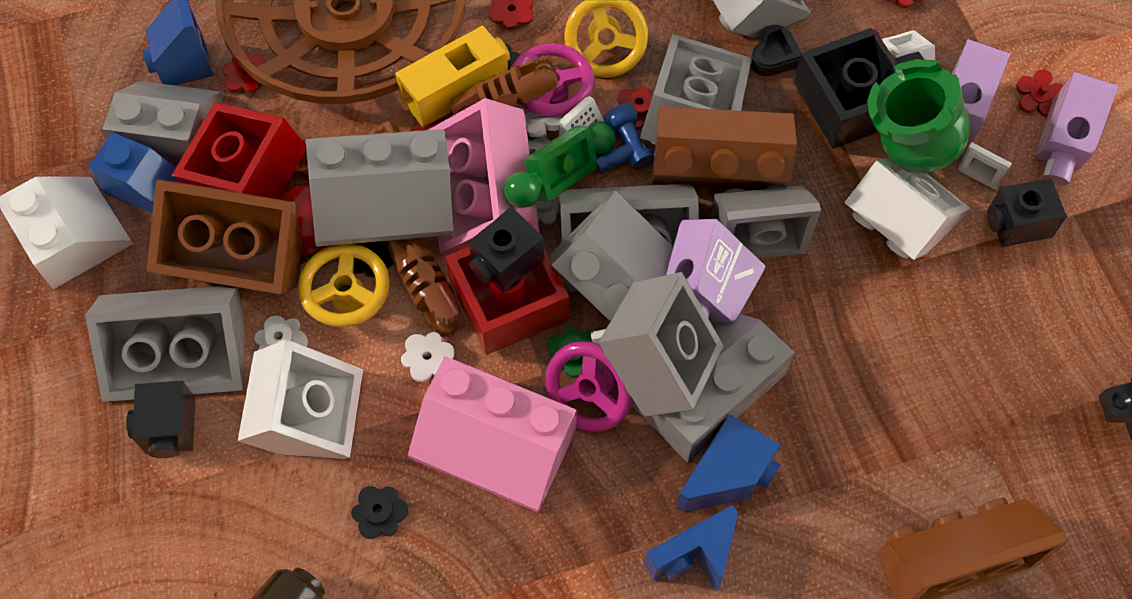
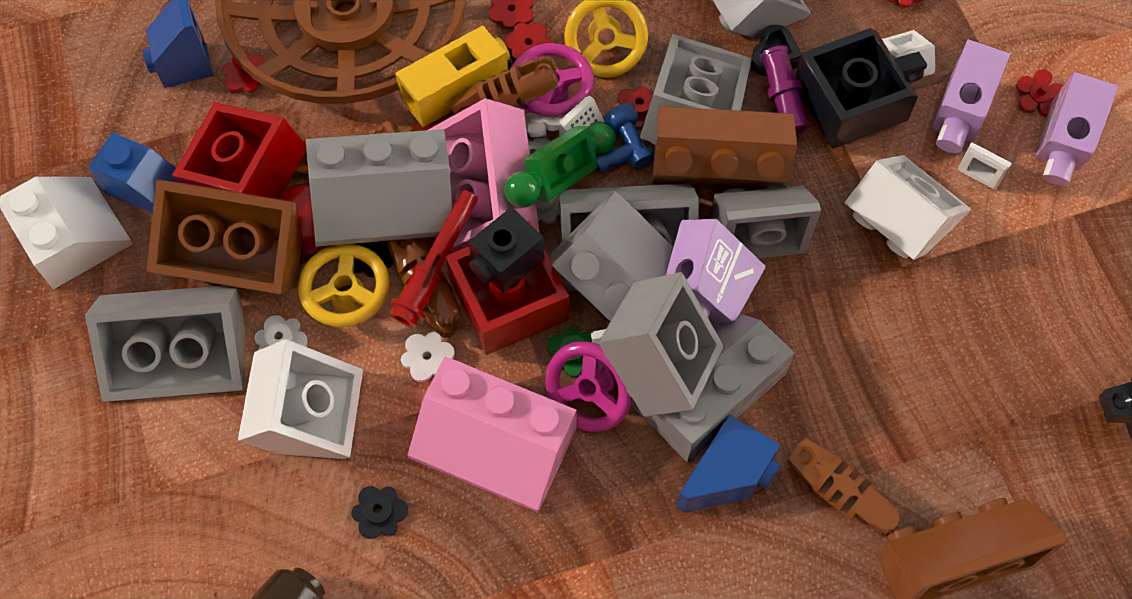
light grey slope [102,81,223,165] -> none
black brick [126,380,195,458] -> none
blue slope [644,505,738,591] -> none
green tile [867,59,971,174] -> none
black brick [987,178,1067,247] -> none
none -> red pin [390,190,478,328]
none -> red plant [504,23,552,60]
none -> magenta pin [761,45,810,134]
none -> dark orange hinge [788,438,901,536]

